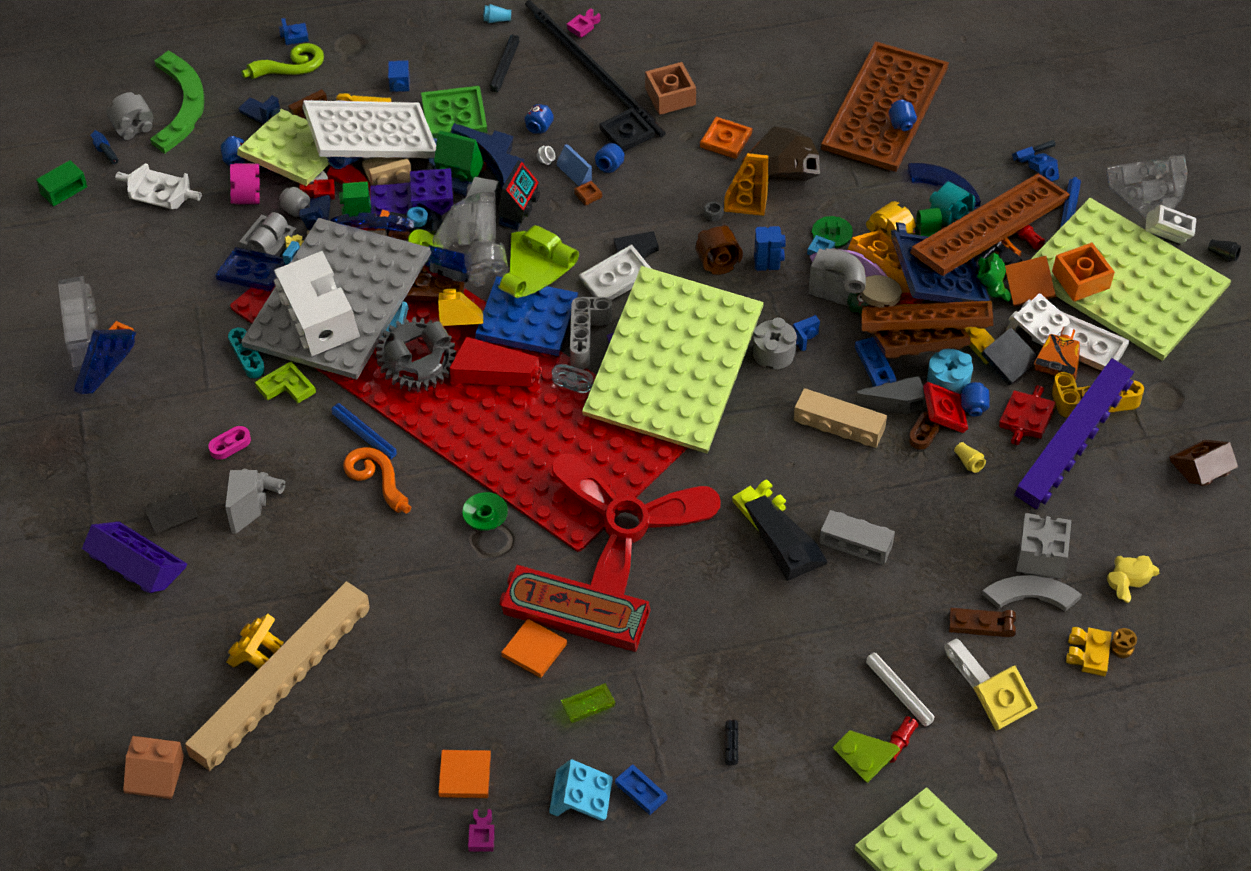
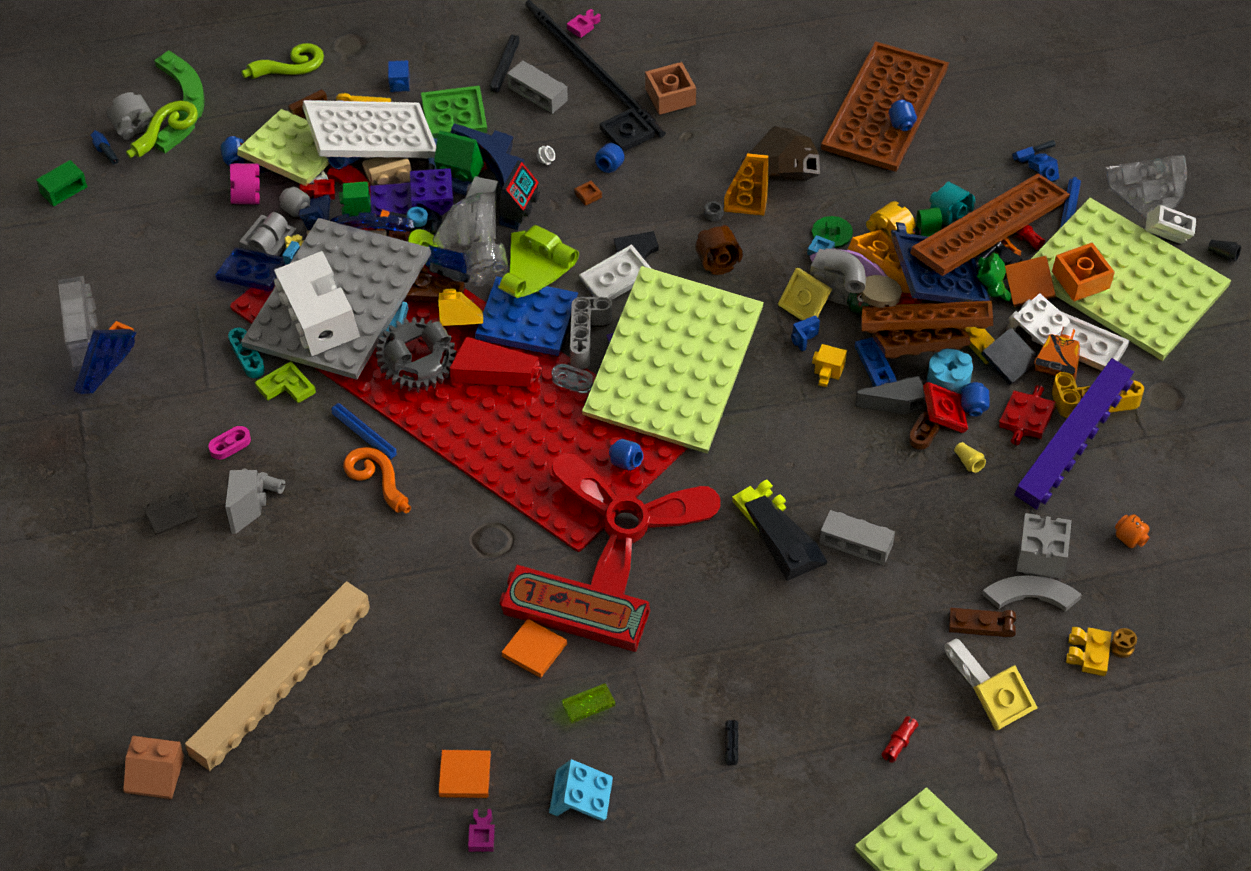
dark purple slope [82,522,187,593] -> none
white plate [115,164,202,209] -> none
yellow plate [226,614,284,669] -> none
dark blue bracket [238,95,280,124] -> none
blue bracket [279,18,309,45] -> none
green dish [462,492,508,531] -> none
medium azure cone [483,4,511,23] -> none
blue head [524,104,554,134] -> none
medium blue slope [557,144,592,186] -> none
blue plate [615,764,667,815] -> none
orange tile [700,117,752,159] -> none
light grey brick [753,318,797,369] -> none
blue brick [754,226,786,271] -> none
tan brick [794,388,887,448] -> none
lime wing [833,730,901,783] -> none
white axle [866,653,934,726] -> none
clear blue tile [908,163,981,207] -> none
light yellow animal [1107,556,1159,603] -> none
reddish brown slope [1169,440,1238,486] -> none
none -> lime plant [126,101,198,158]
none -> light grey brick [507,61,568,114]
none -> blue head [609,439,643,471]
none -> light yellow tile [778,268,832,320]
none -> yellow brick [812,344,847,387]
none -> orange head [1115,514,1150,548]

